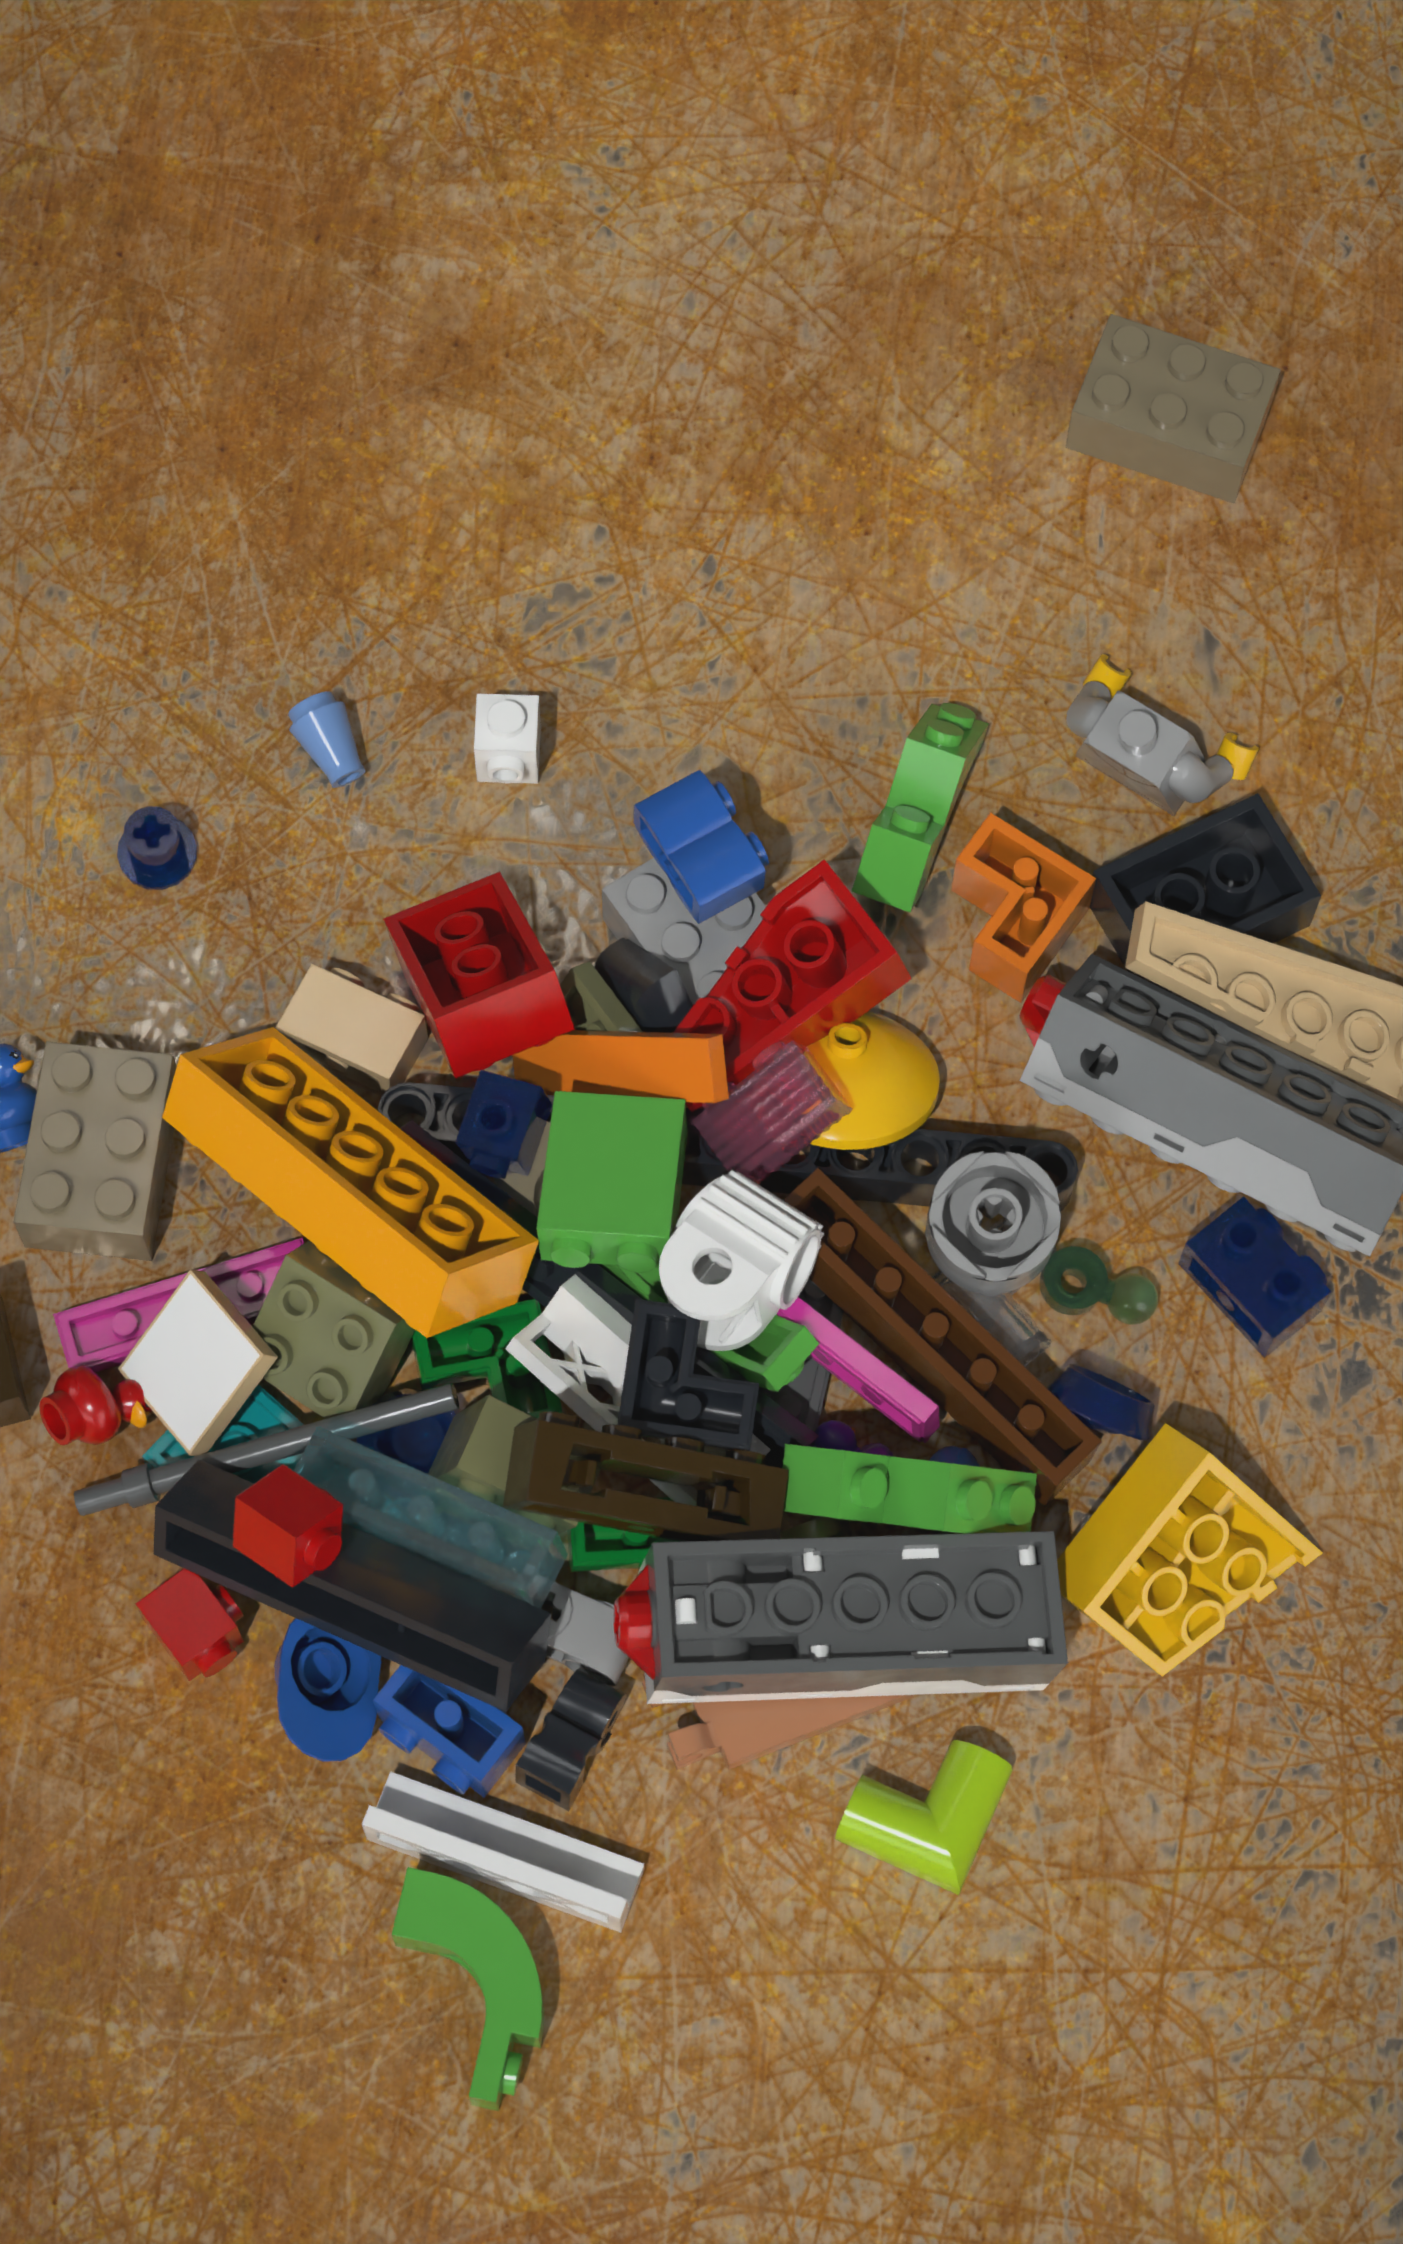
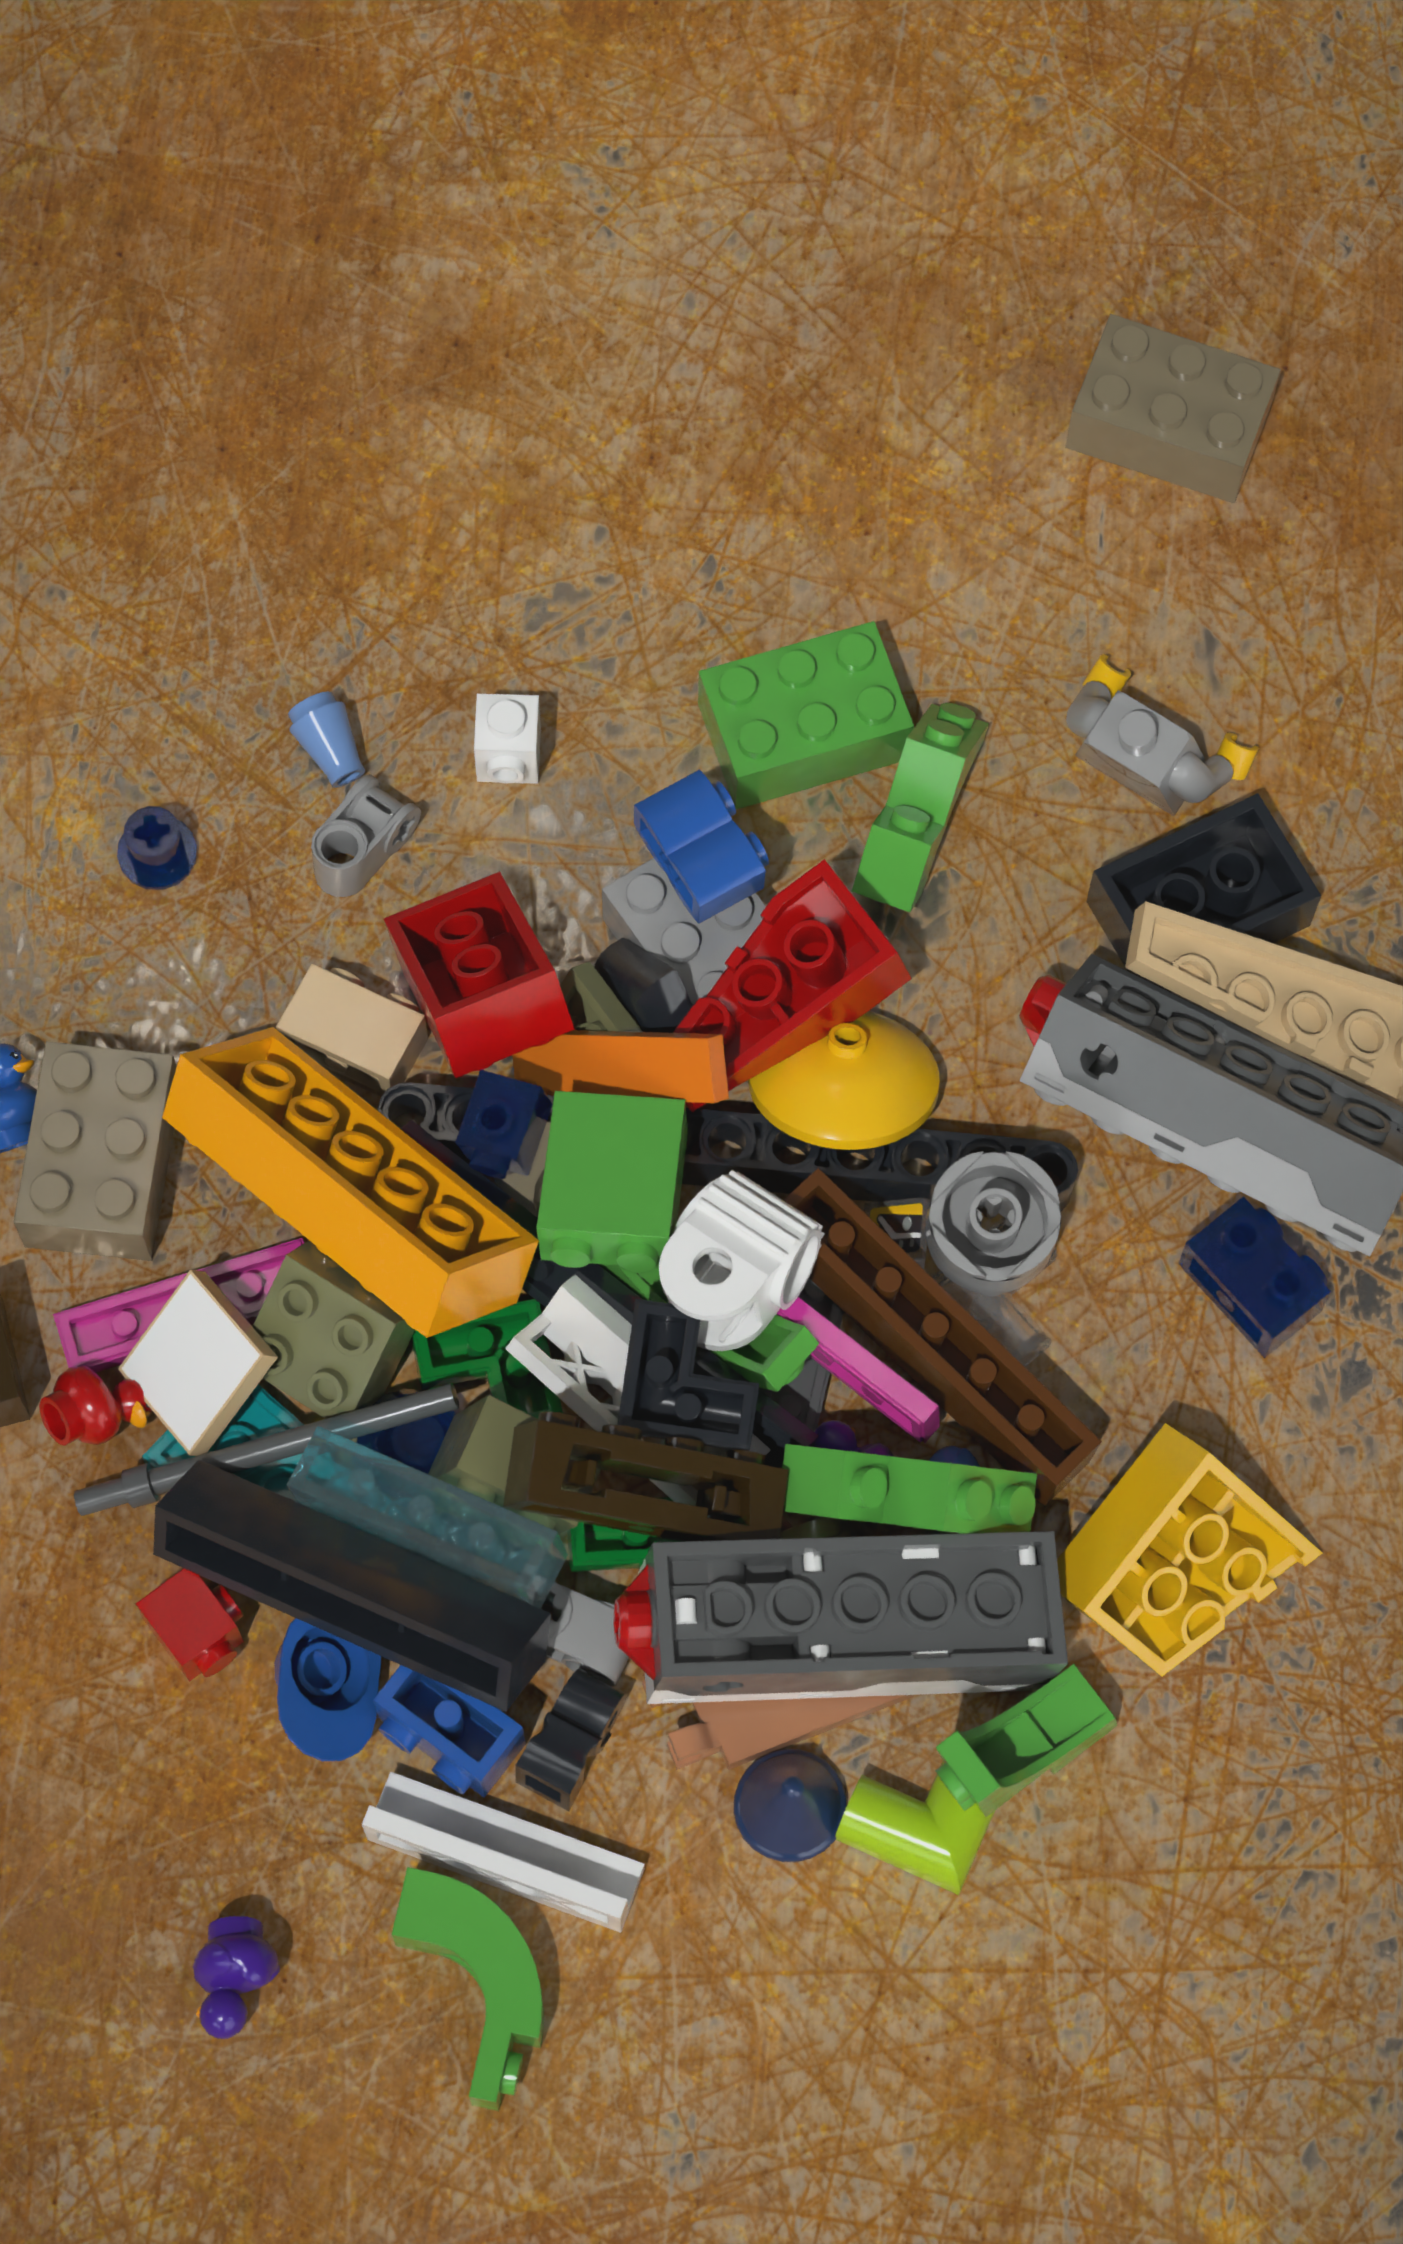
red brick [233,1464,343,1588] -> none
clear pink brick [692,1040,852,1185] -> none
orange brick [951,812,1096,1003] -> none
clear green plate [1039,1246,1158,1325] -> none
clear blue hat [1047,1364,1154,1441] -> none
none -> dark purple animal [193,1916,280,2039]
none -> light grey piece [311,774,421,897]
none -> bright green brick [698,621,914,810]
none -> dark blue hat [733,1749,847,1862]
none -> slope [864,1198,930,1269]
none -> bright green arch [935,1664,1117,1817]

